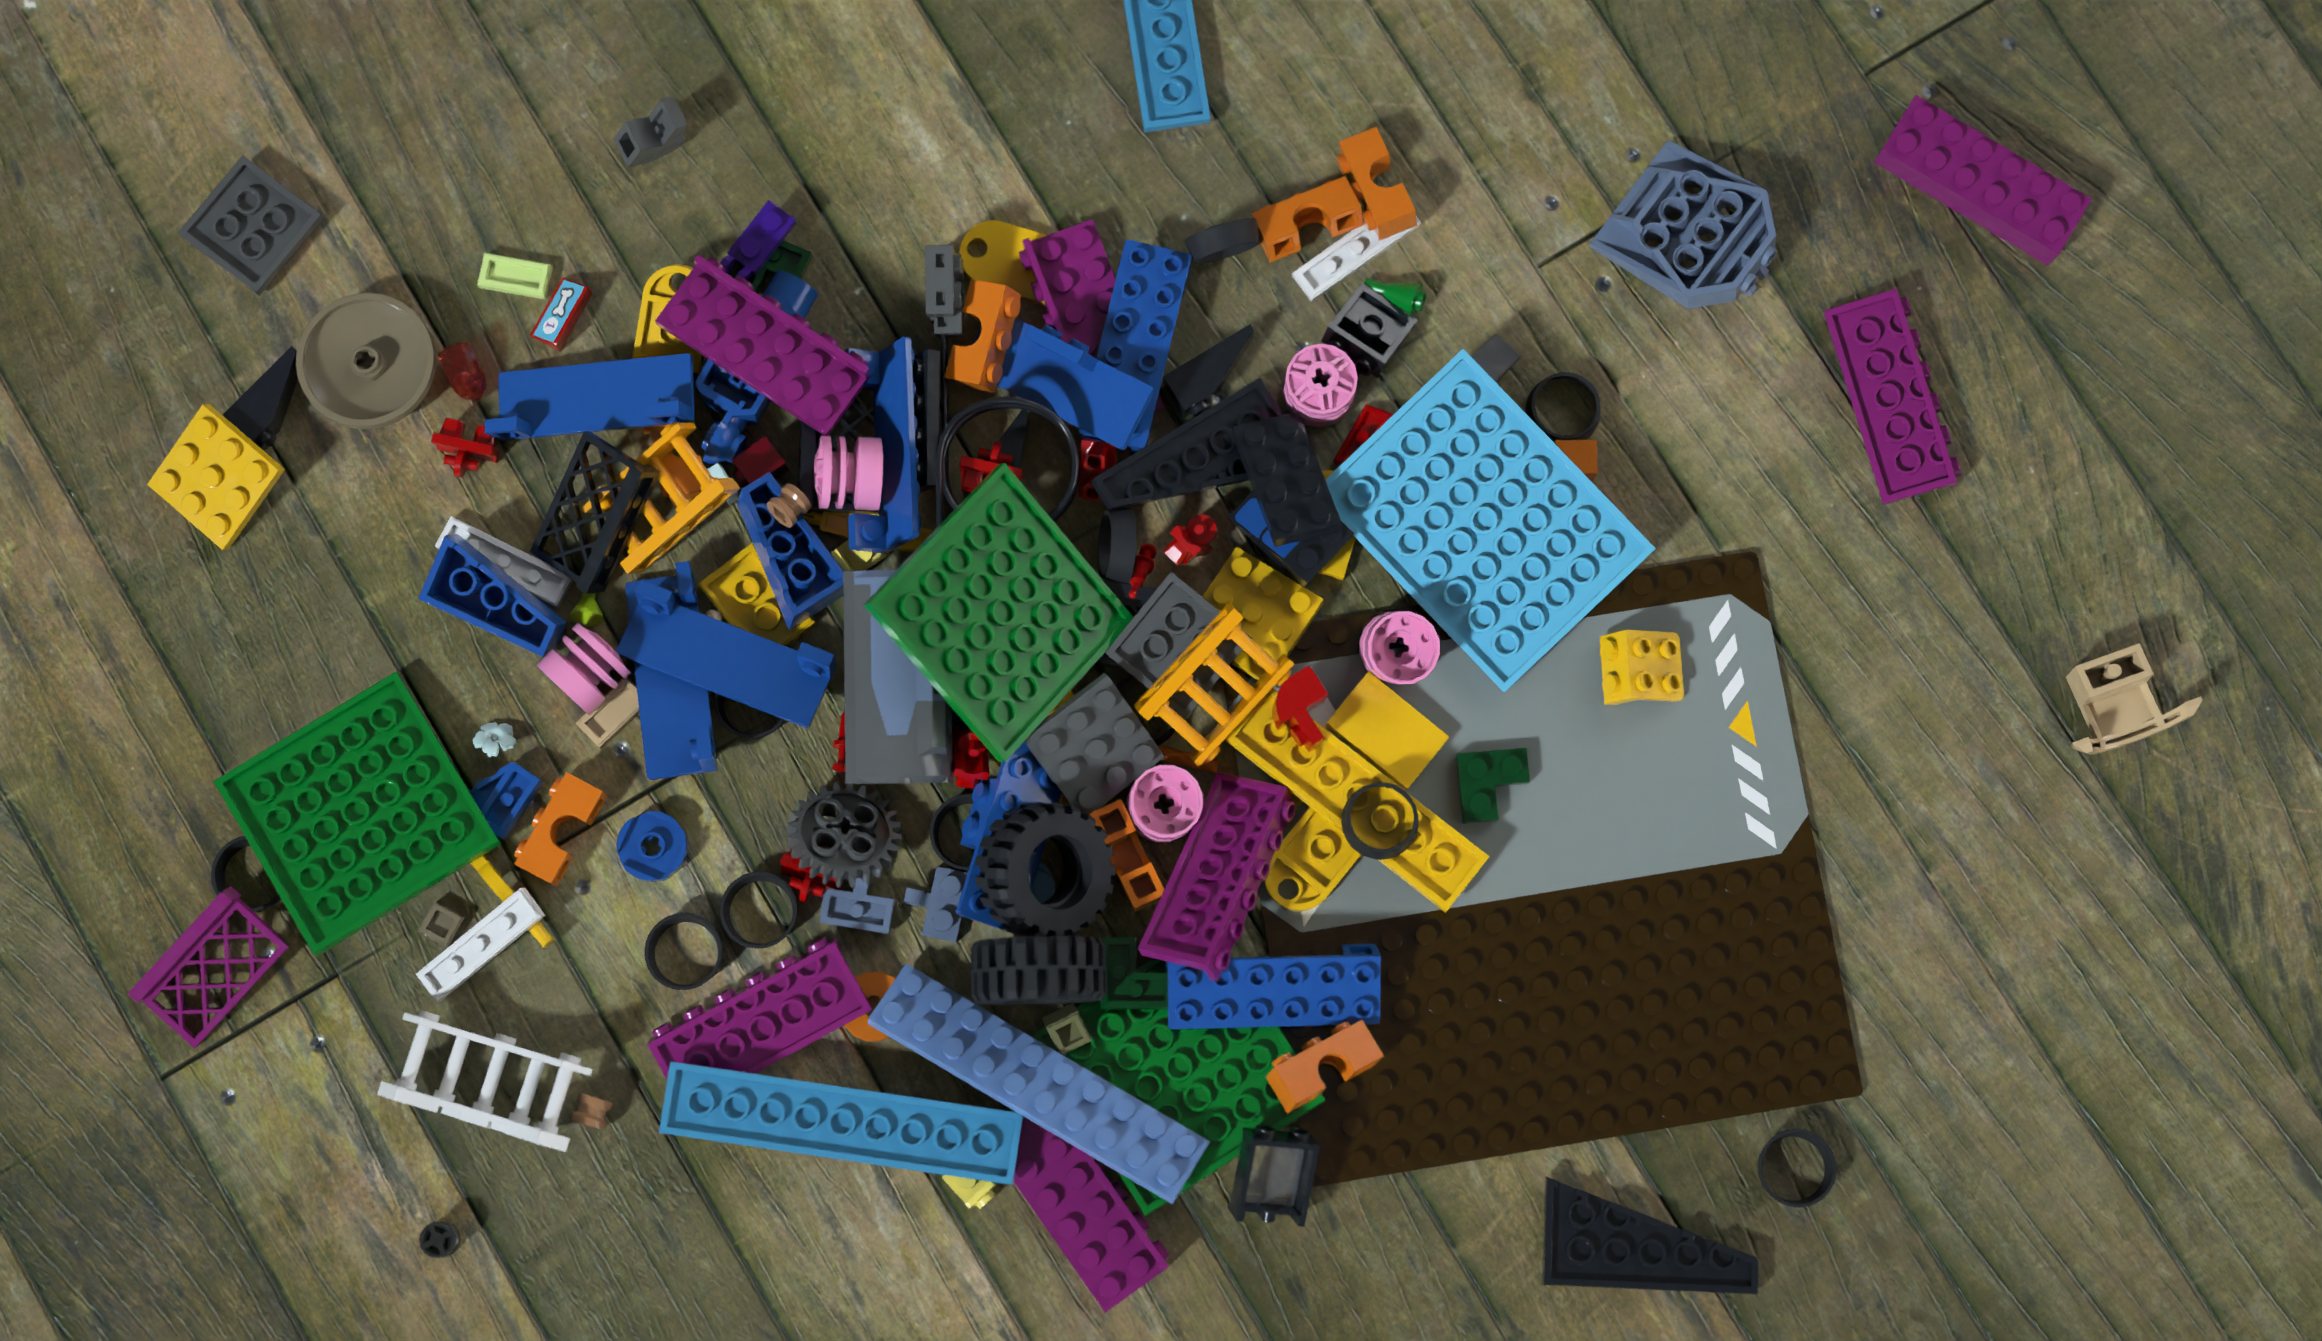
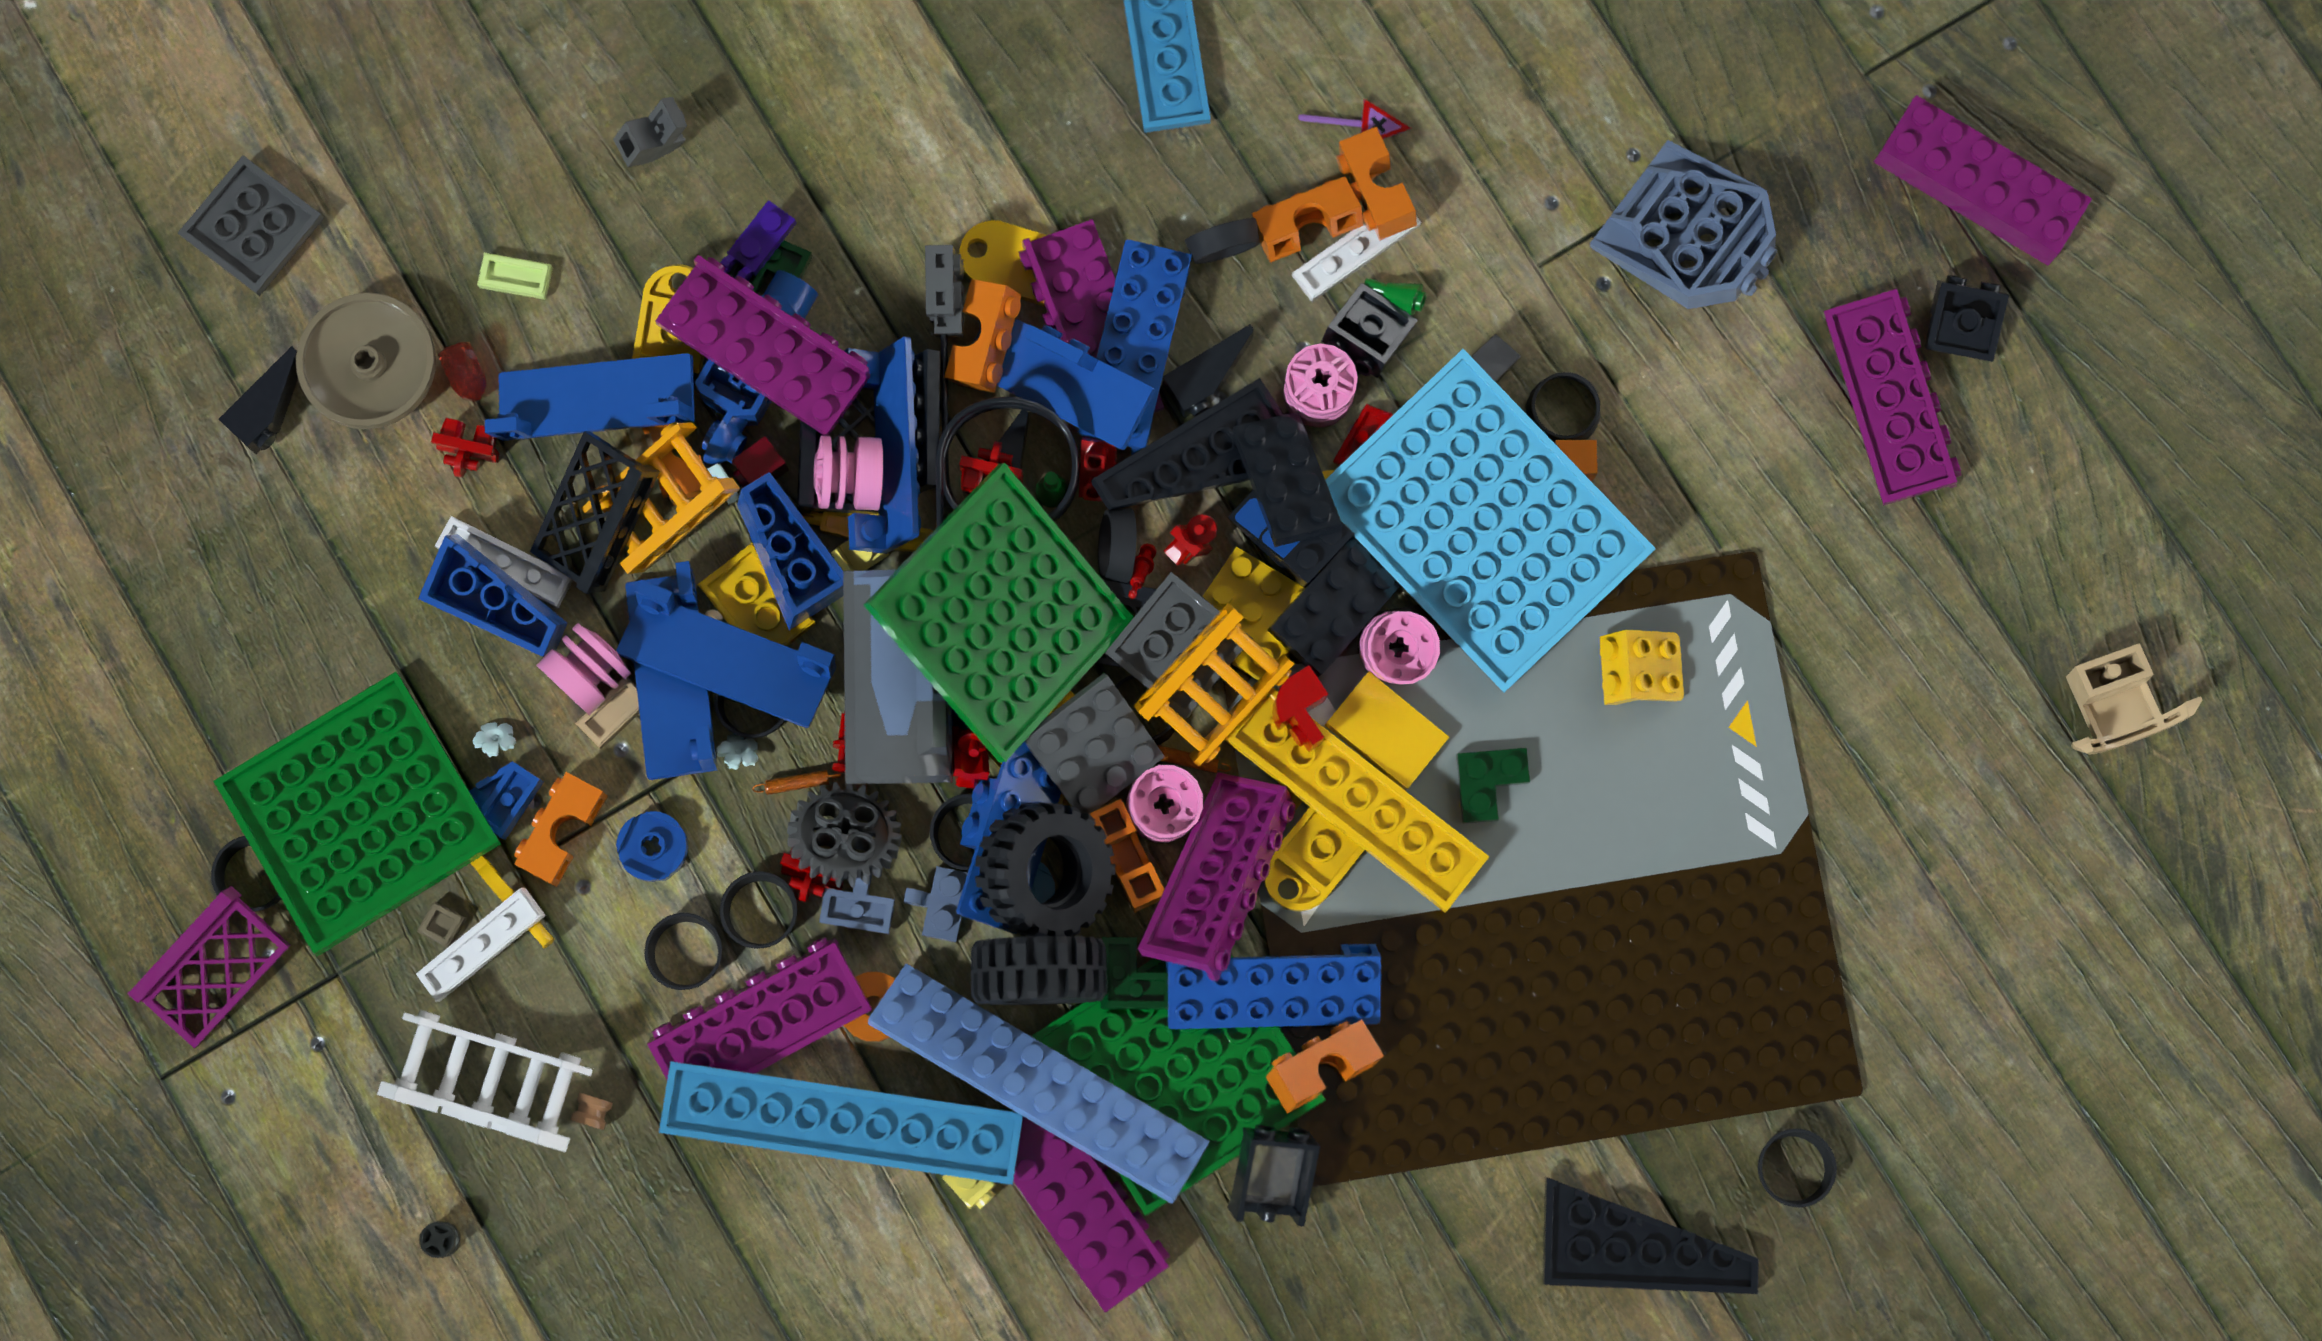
yellow plate [147,404,285,550] -> none
slope [529,277,593,352] -> none
lime rock [569,591,603,626] -> none
medium nougat wheel [767,483,811,528] -> none
olive slope [1042,1003,1092,1055] -> none
black tyre [1341,783,1419,860] -> none
none -> light aqua plant [716,734,758,770]
none -> orange piece [752,770,841,795]
none -> green cone [1036,472,1069,507]
none -> black plate [1267,536,1401,677]
none -> piece [1298,99,1411,140]
none -> black plate [1924,275,2009,362]

